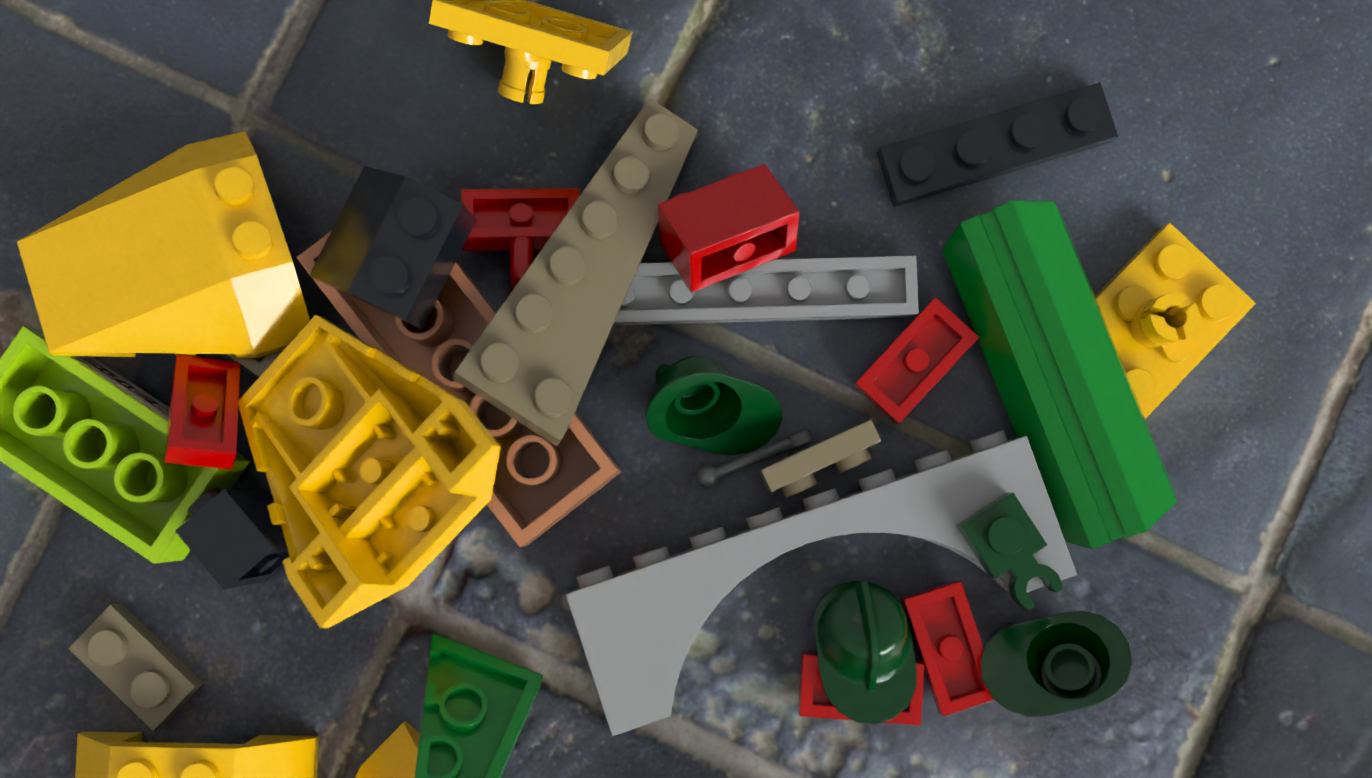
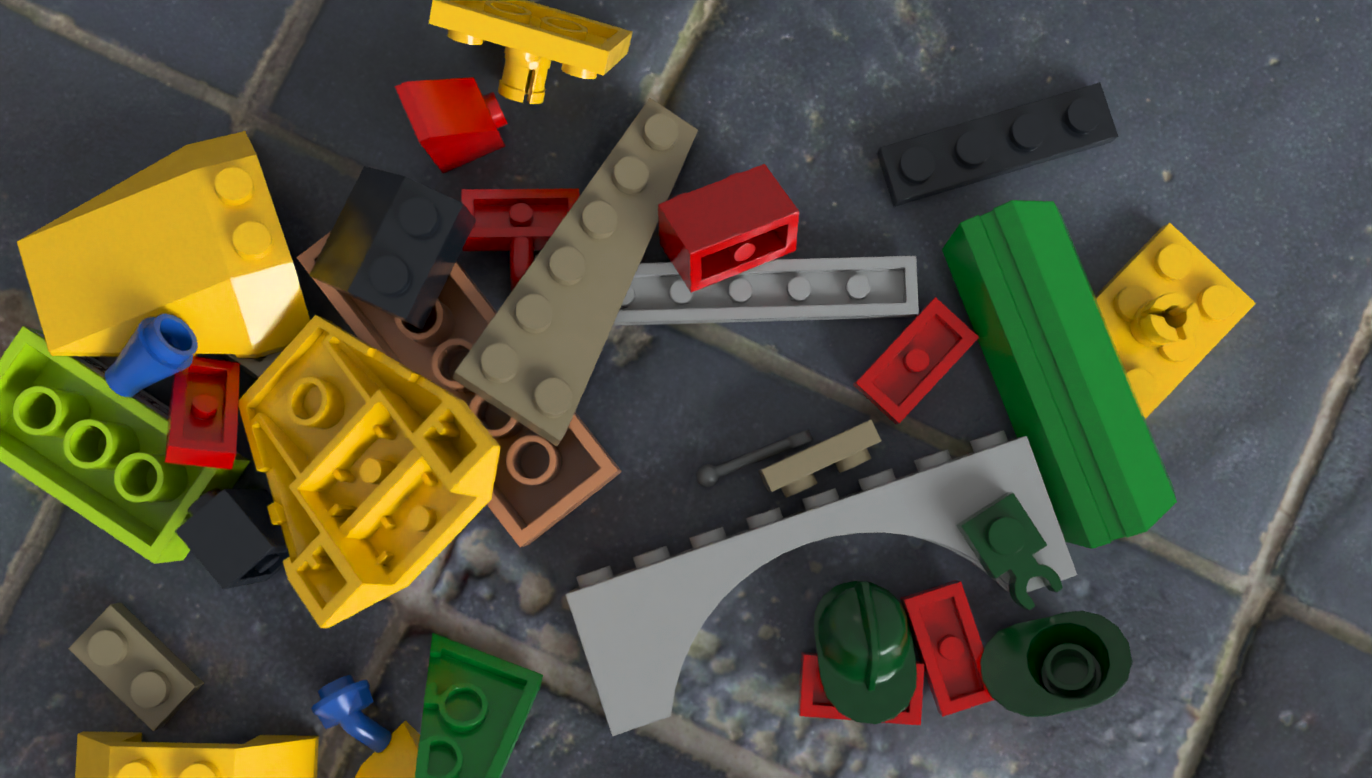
dark green piece [645,356,783,455] -> none
none -> blue cone [105,314,198,397]
none -> blue plate [311,675,392,753]
none -> red slope [395,77,508,174]

